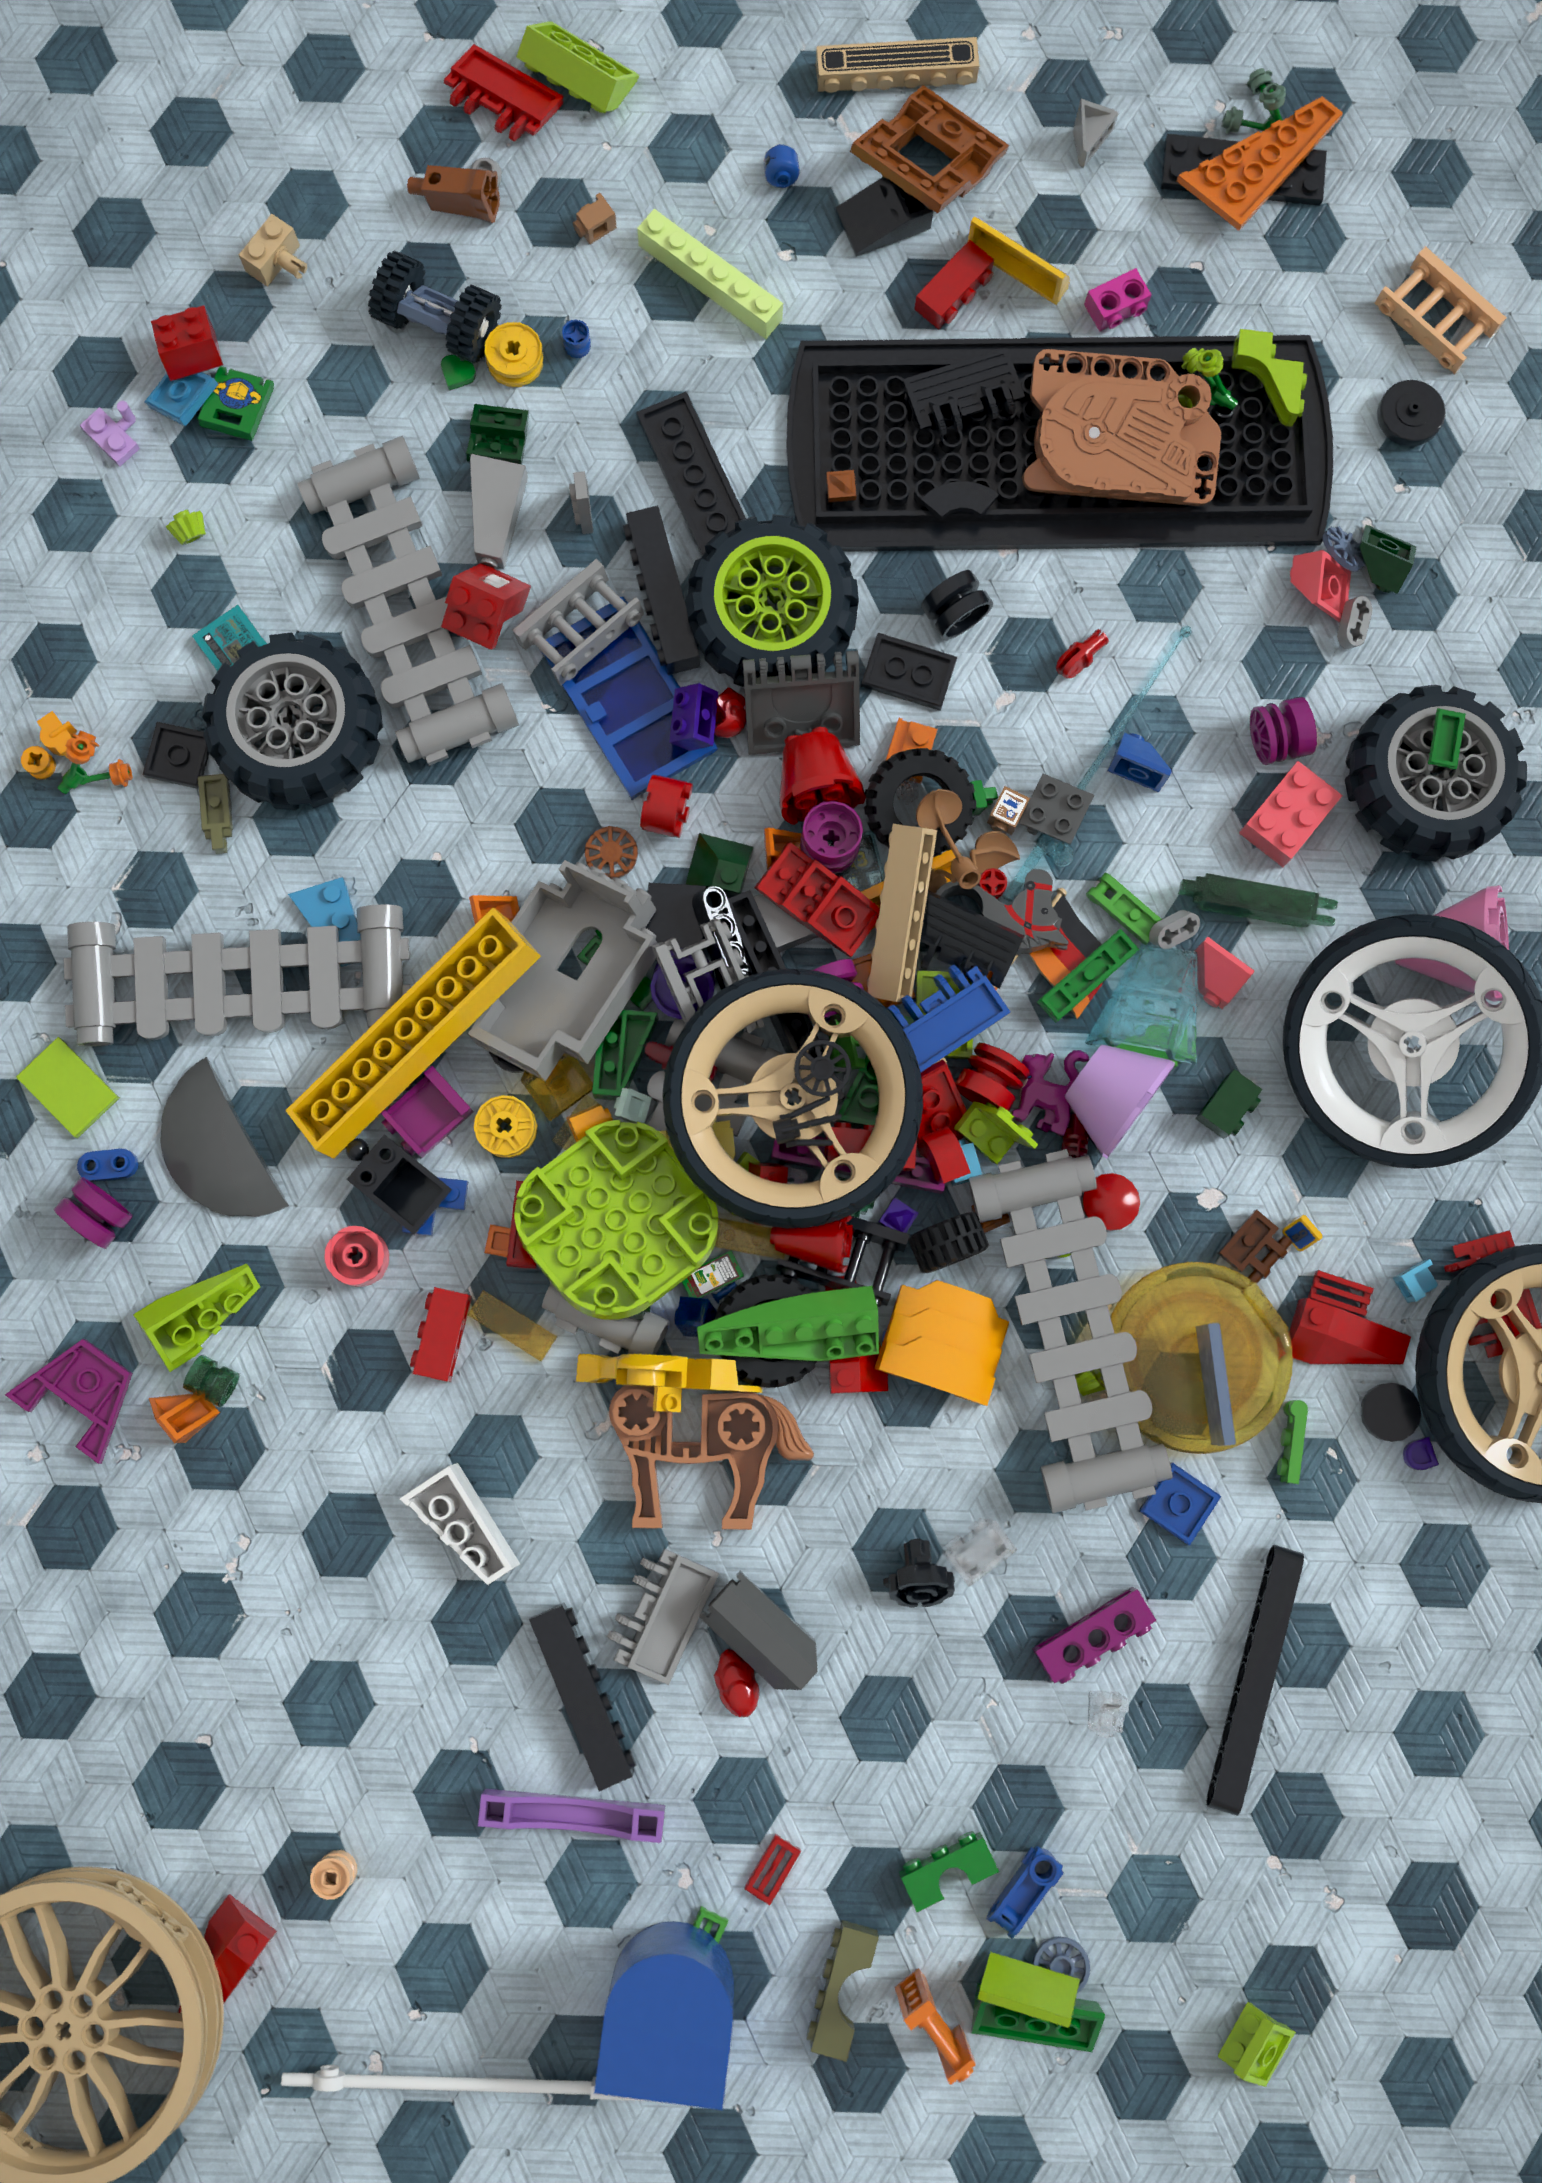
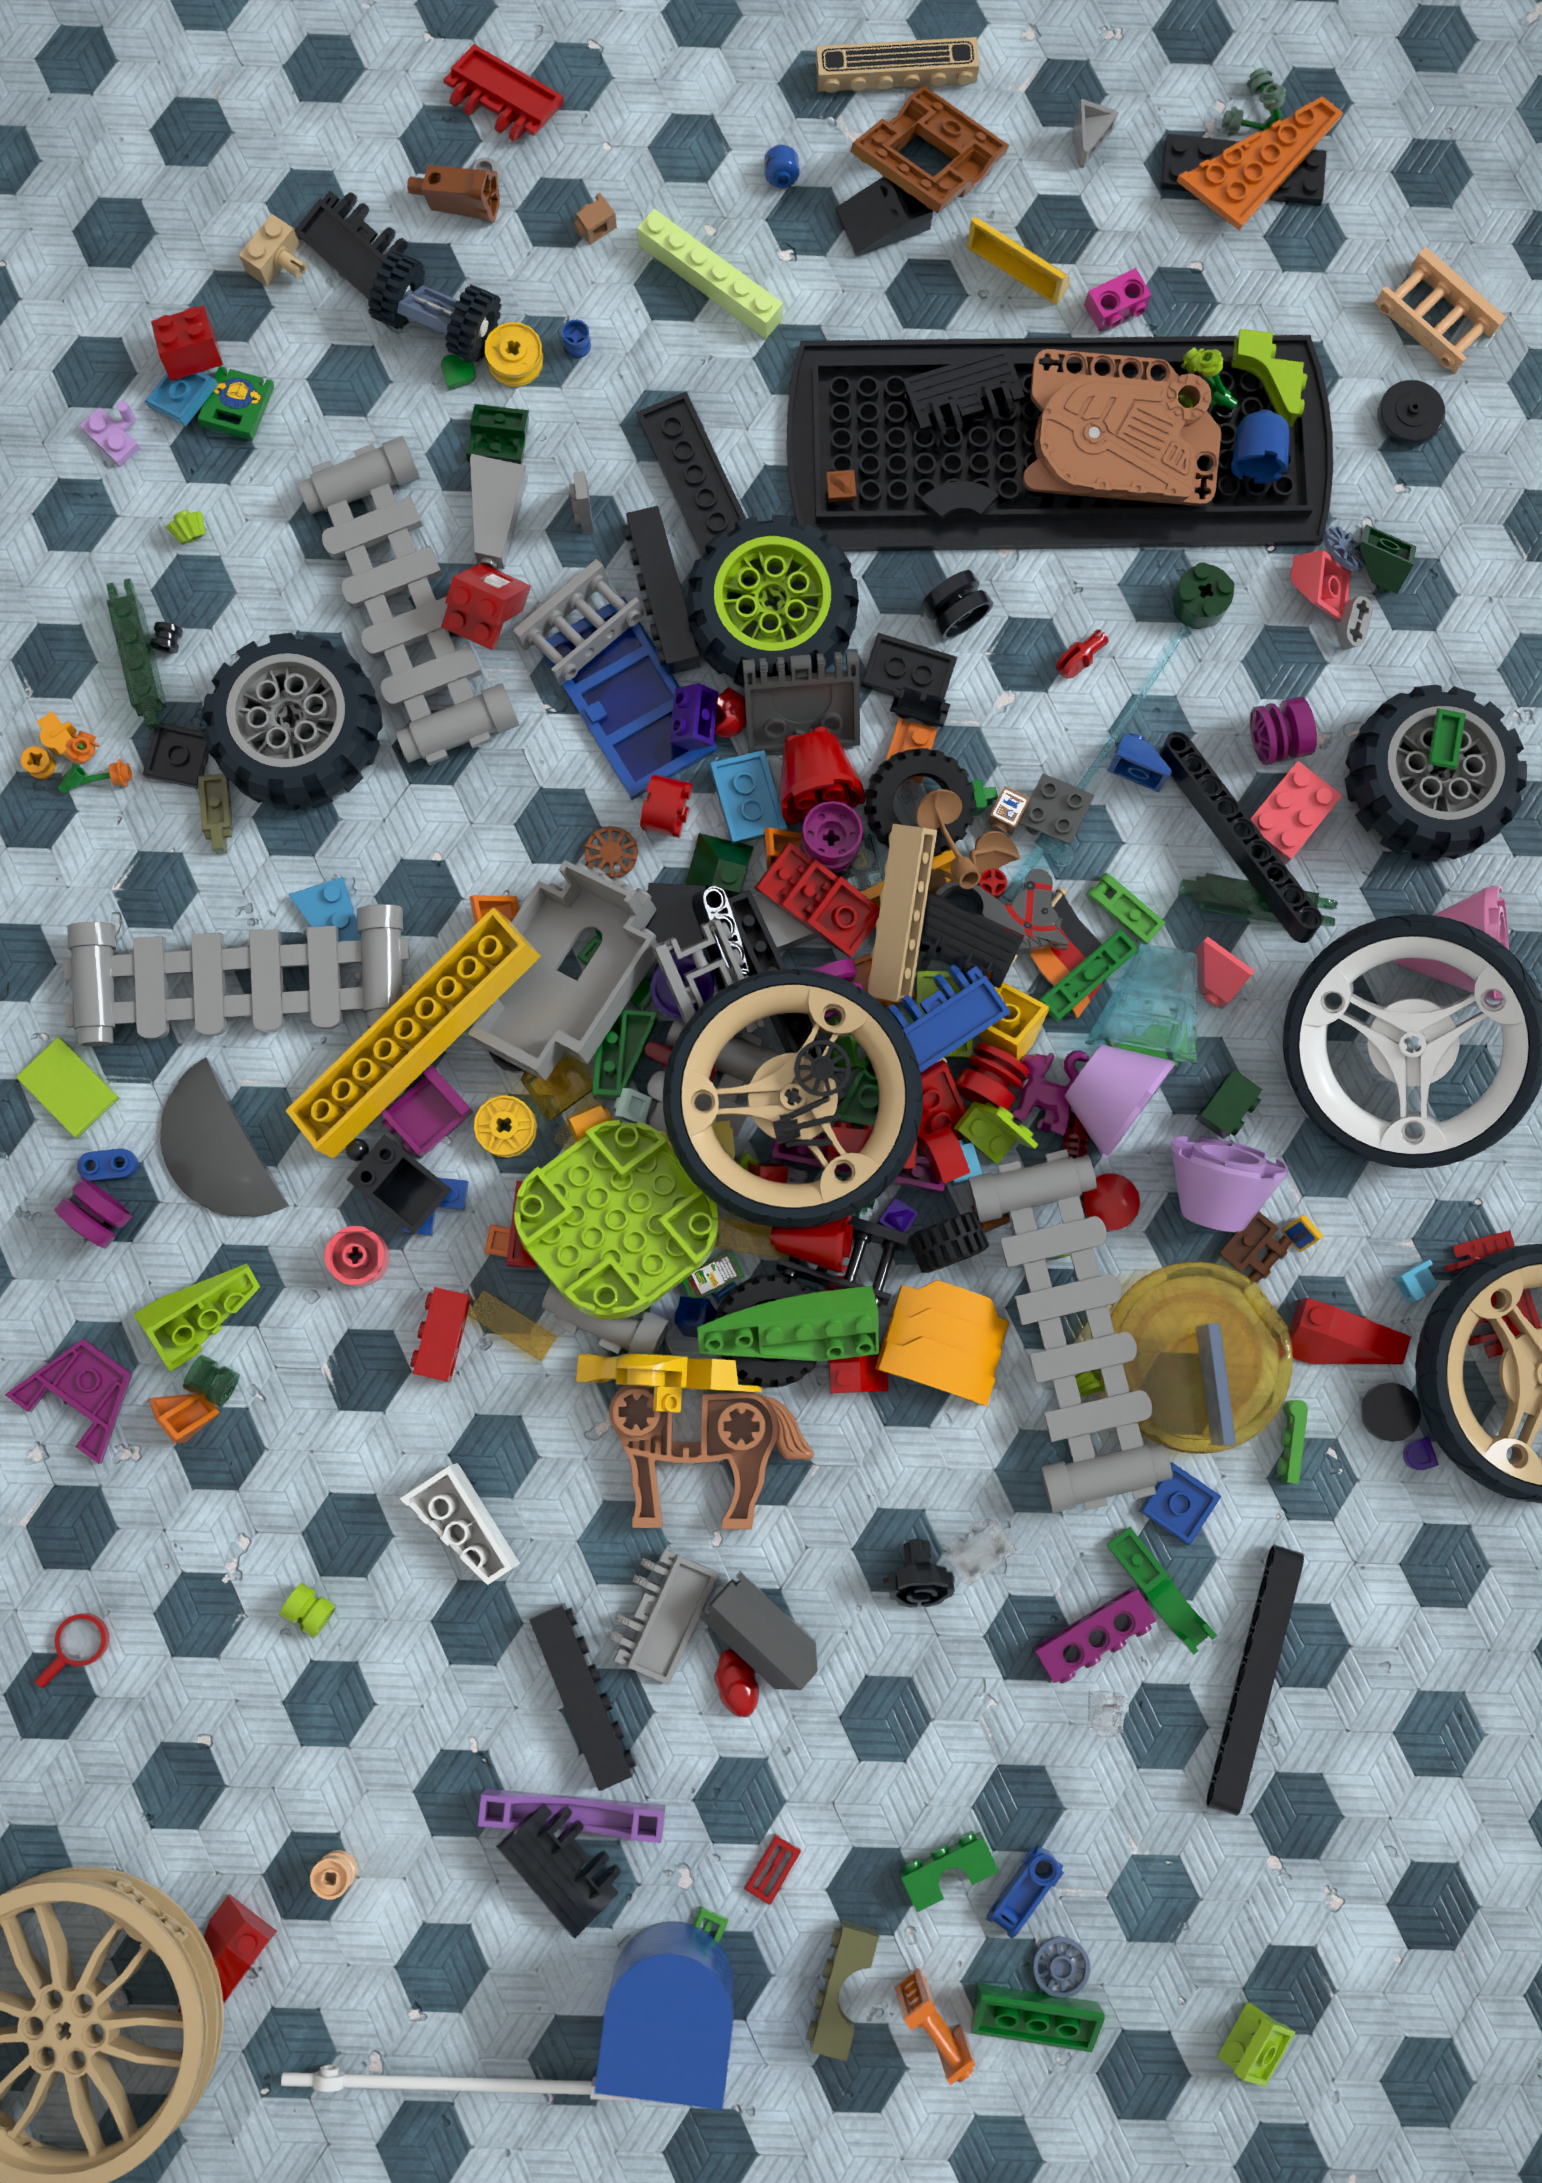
teal tile [192,605,267,671] -> none
lime slope [516,21,640,113] -> none
red brick [914,239,994,330] -> none
lime tile [978,1952,1080,2028] -> none
light grey beam [1149,910,1200,949] -> none
red tile [1308,1270,1374,1317] -> none
none -> piece [35,1613,109,1688]
none -> clear green hinge [106,578,167,730]
none -> black wheel [150,622,183,654]
none -> lime wheel [279,1582,337,1639]
none -> black hinge [294,191,408,300]
none -> black hinge [496,1803,621,1939]
none -> dark azure plate [709,750,787,845]
none -> black hinge [890,687,950,728]
none -> yellow slope [978,982,1049,1061]
none -> green piece [1107,1527,1217,1655]
none -> black beam [1159,732,1323,943]
none -> lavender cone [1170,1135,1288,1232]
none -> dark green brick [1172,562,1235,629]
none -> blue cylinder [1231,410,1290,484]

